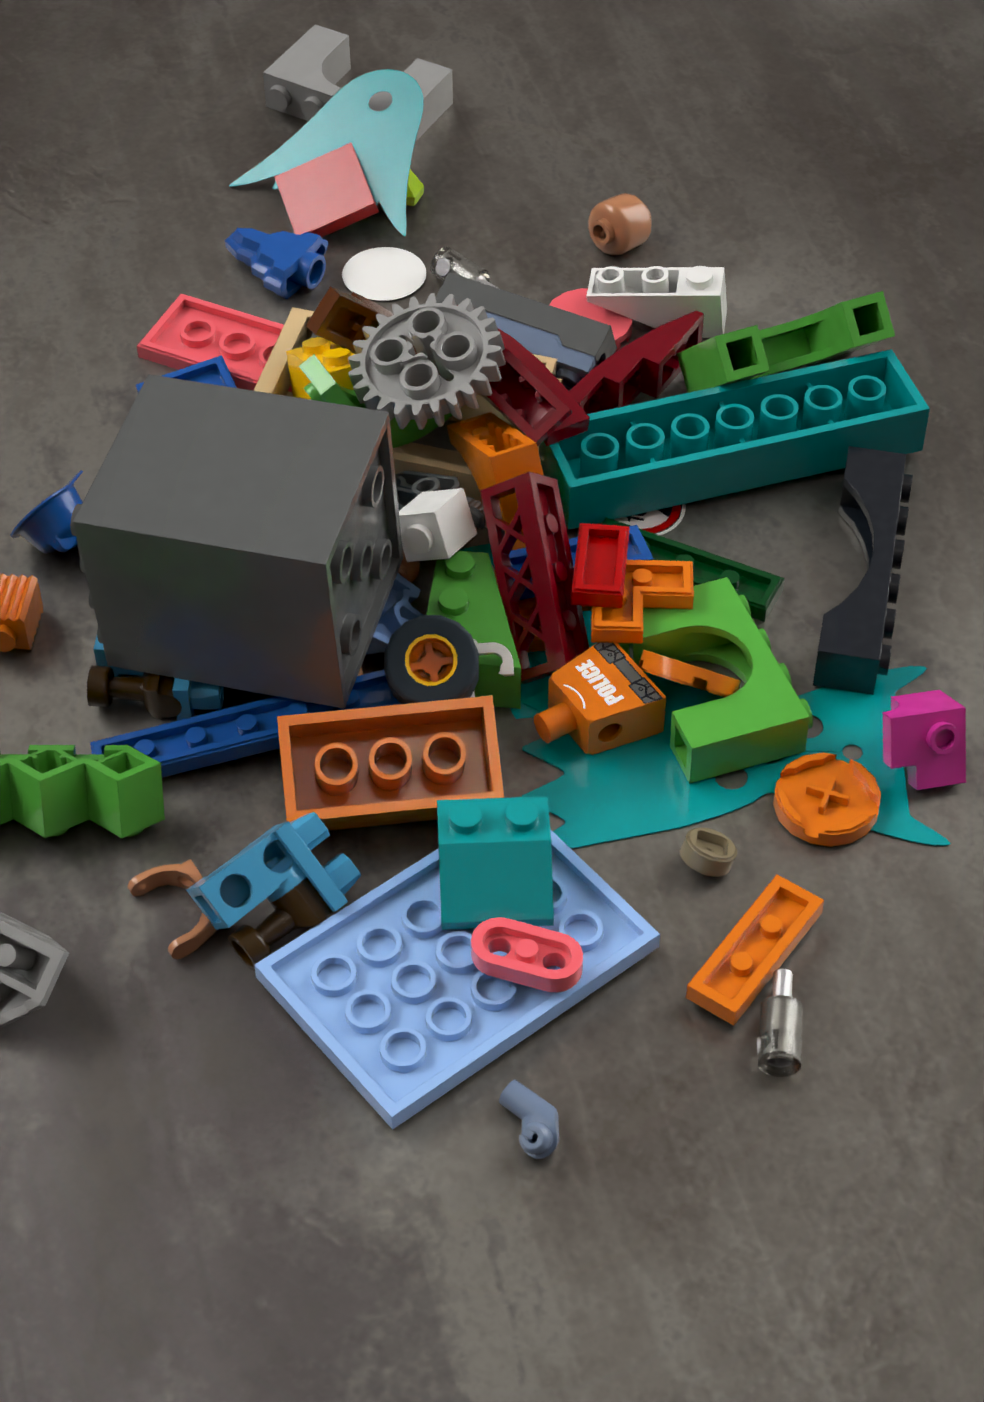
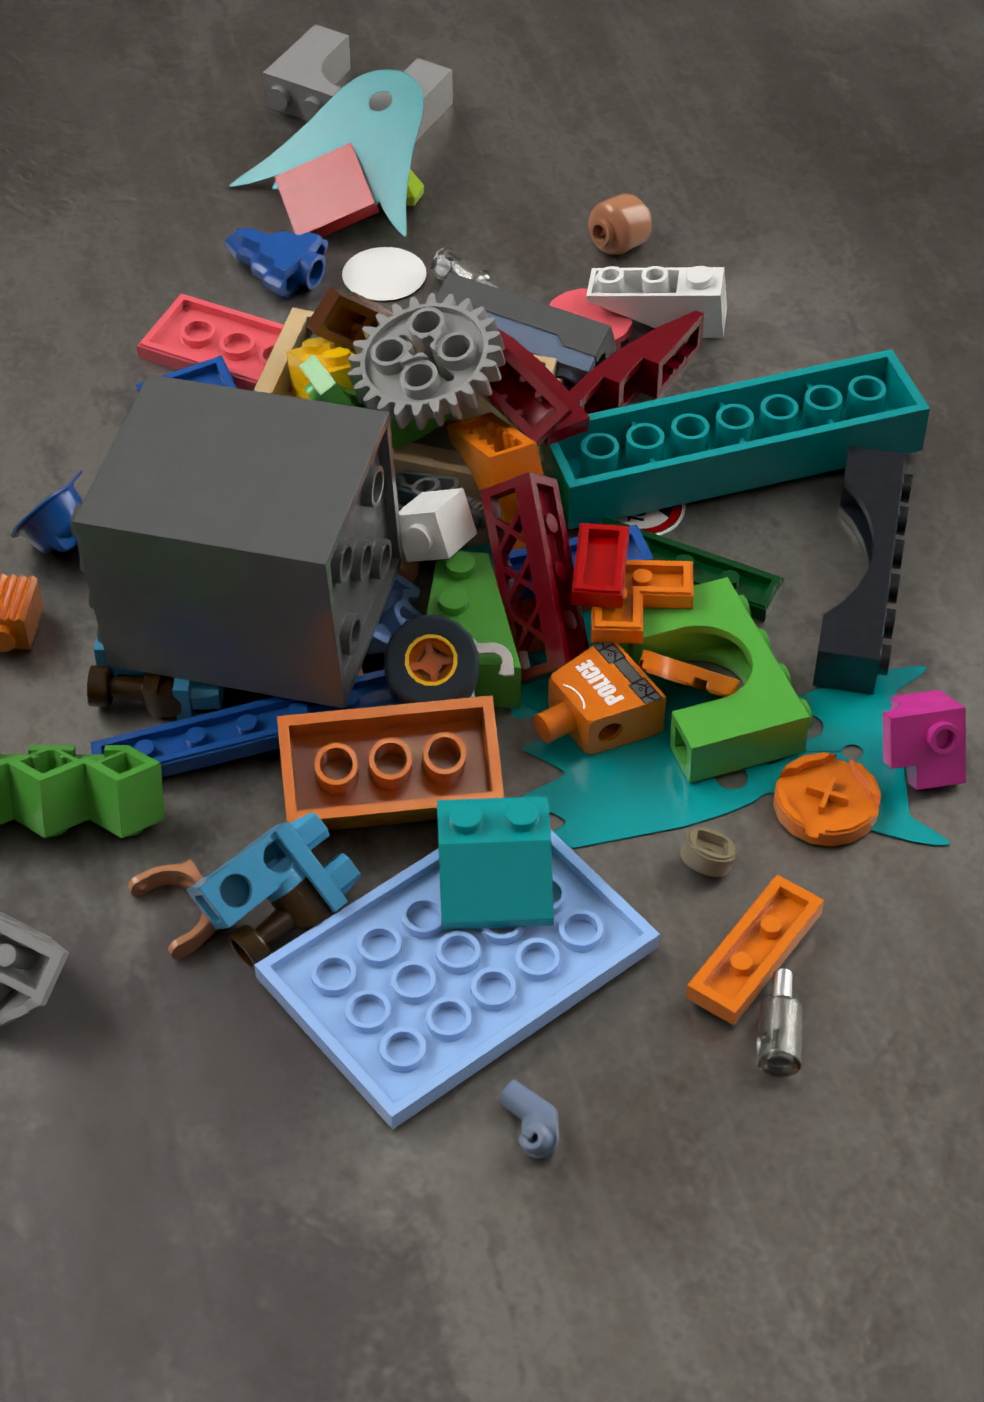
coral plate [471,917,583,992] -> none
bright green arch [677,291,895,393] -> none

